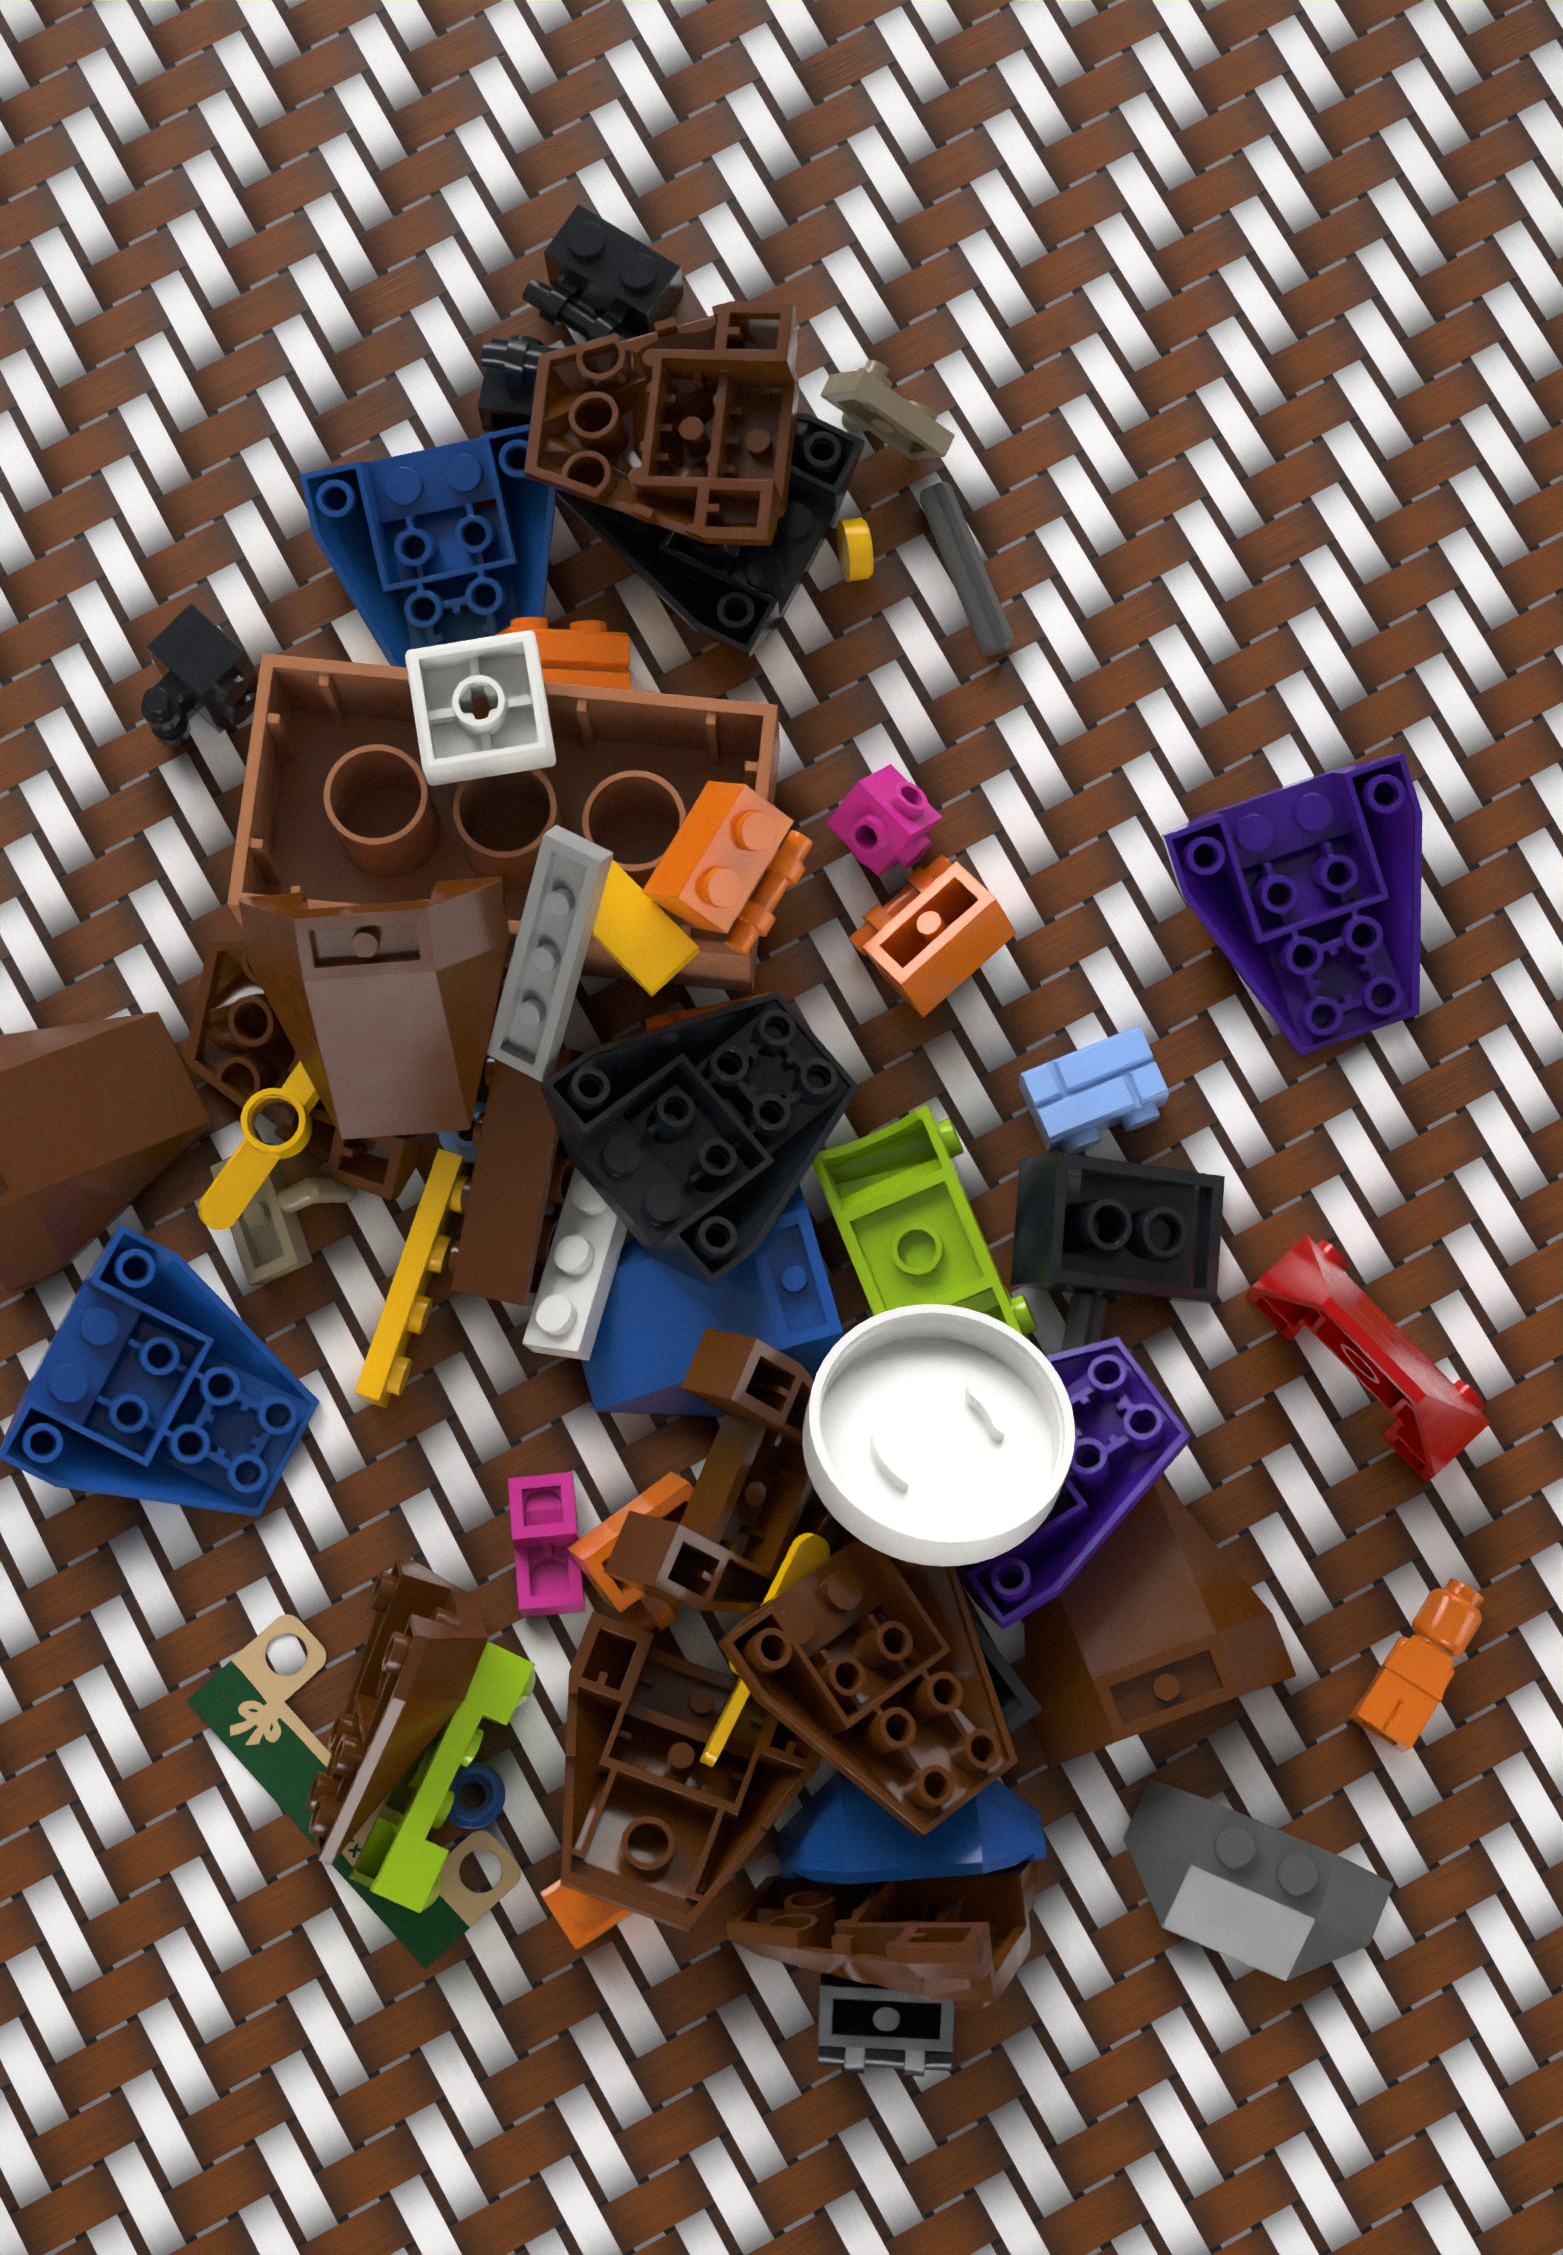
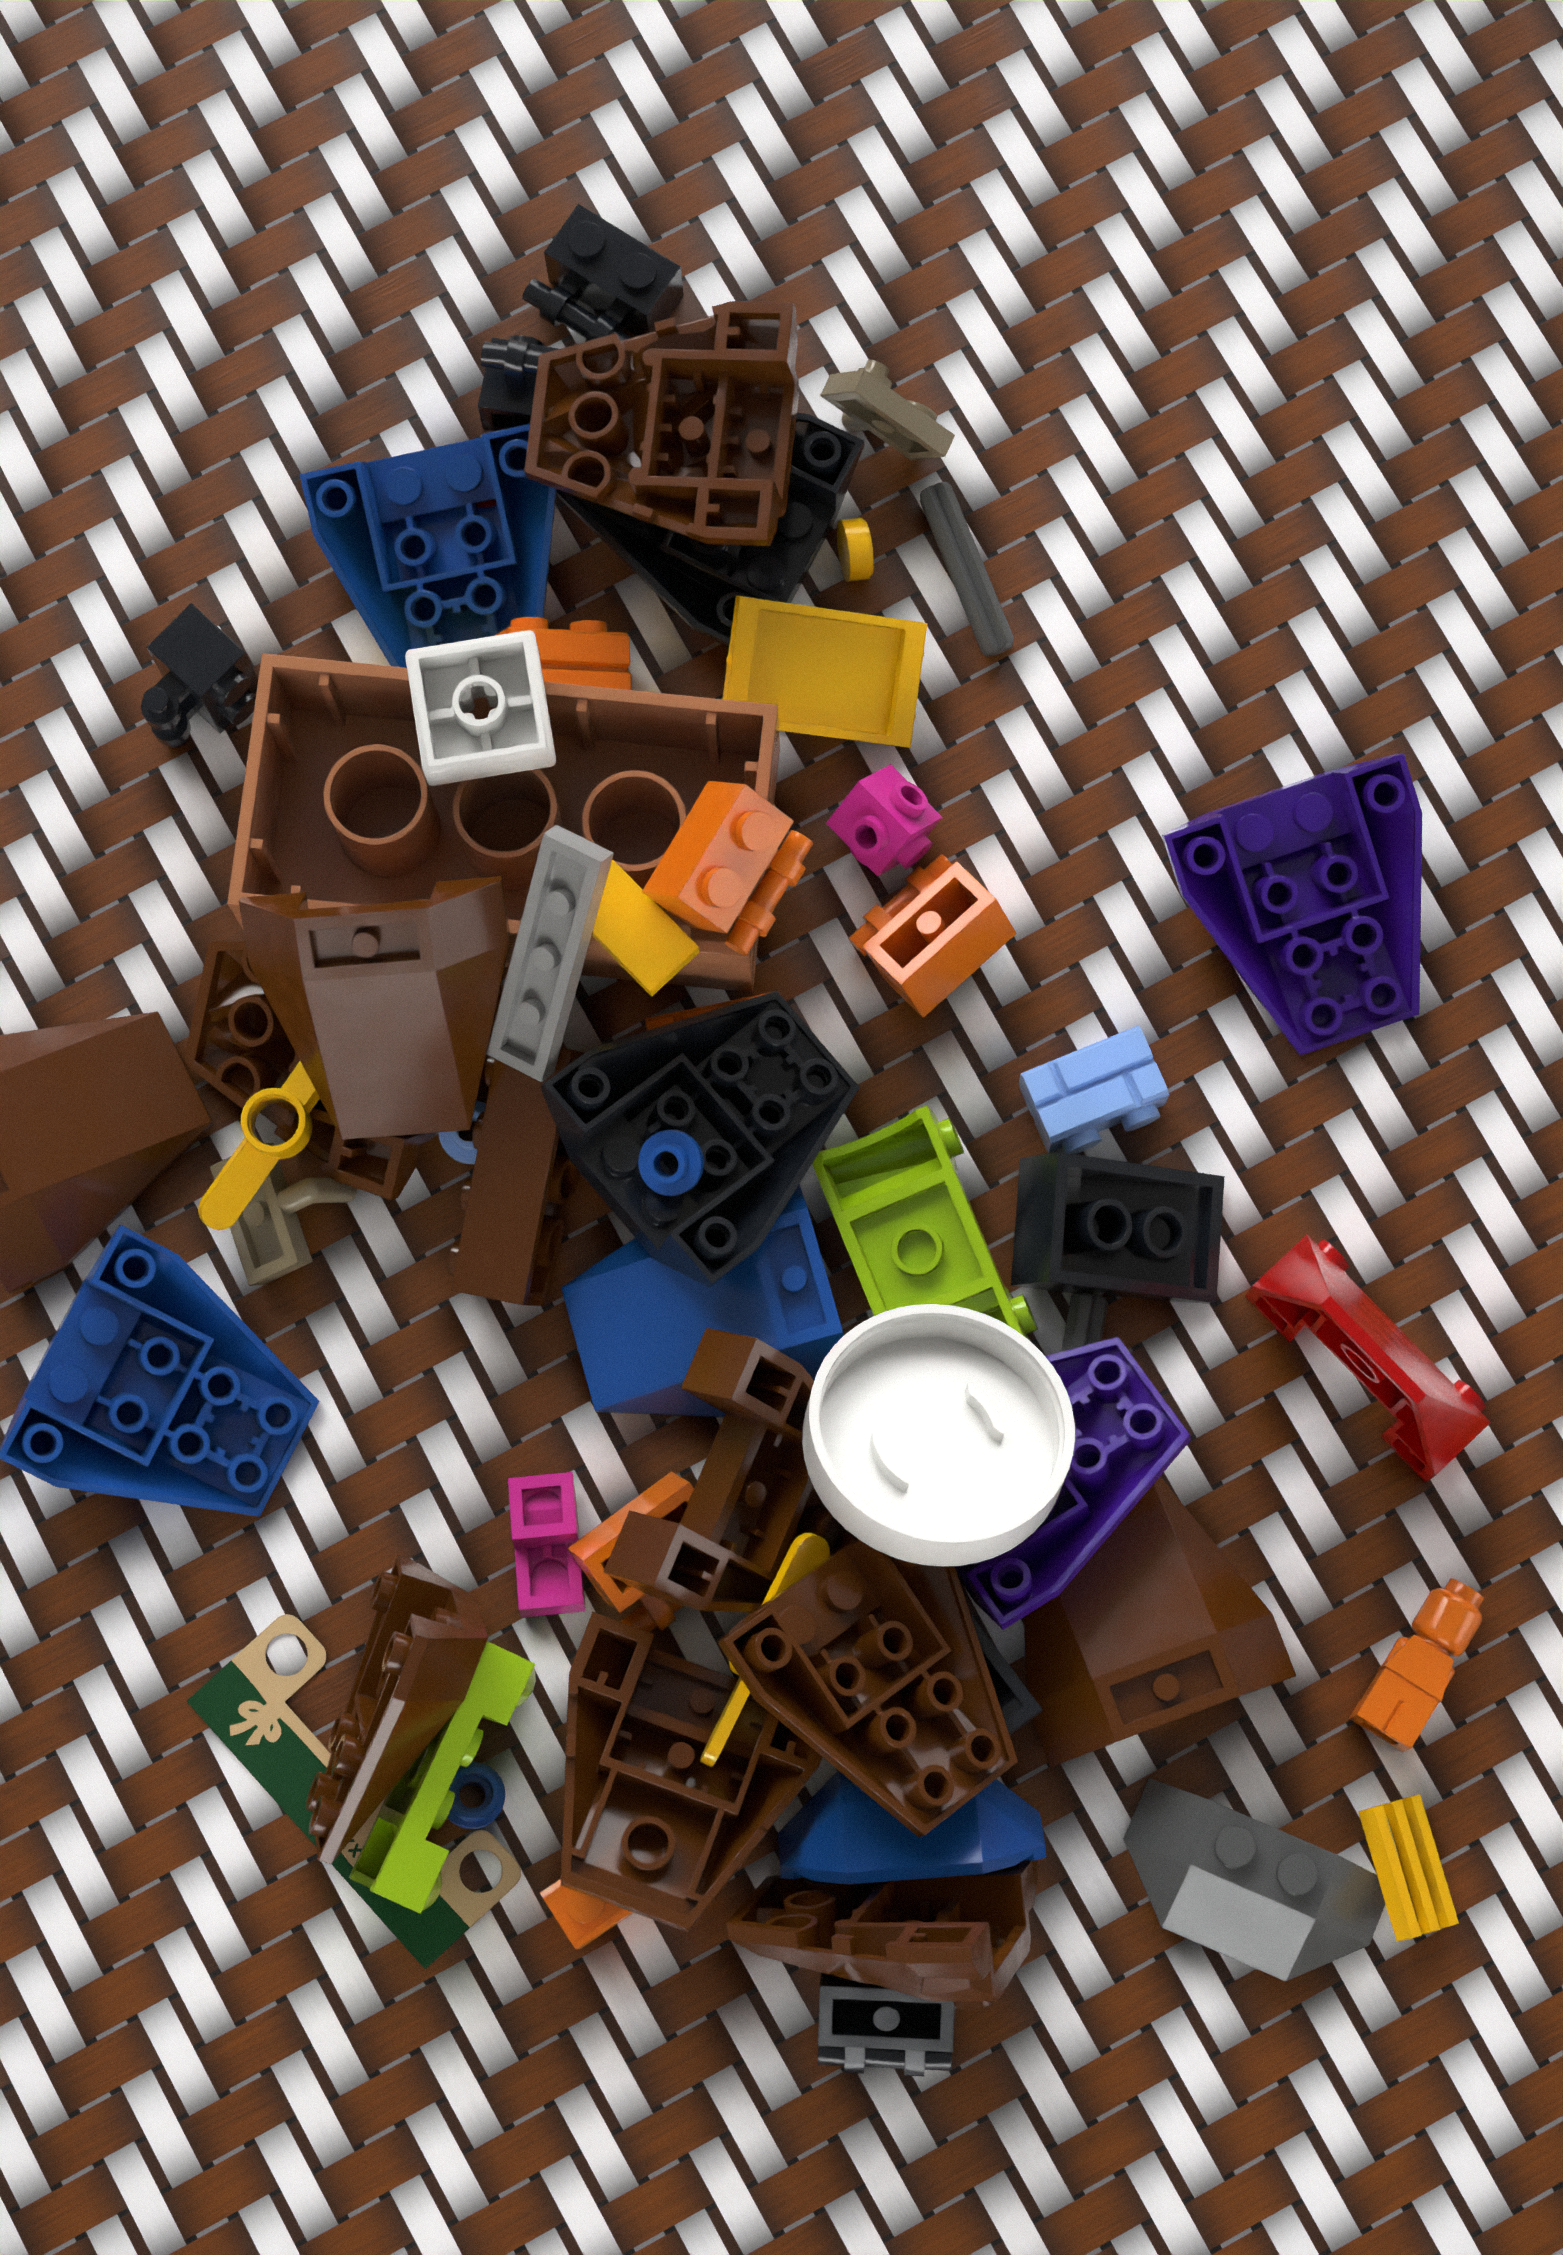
yellow plate [355,1148,469,1408] -> none
white plate [522,1167,628,1361] -> none
none -> blue plate [638,1130,704,1196]
none -> yellow piece [722,596,928,748]
none -> yellow tile [1358,1794,1459,1942]

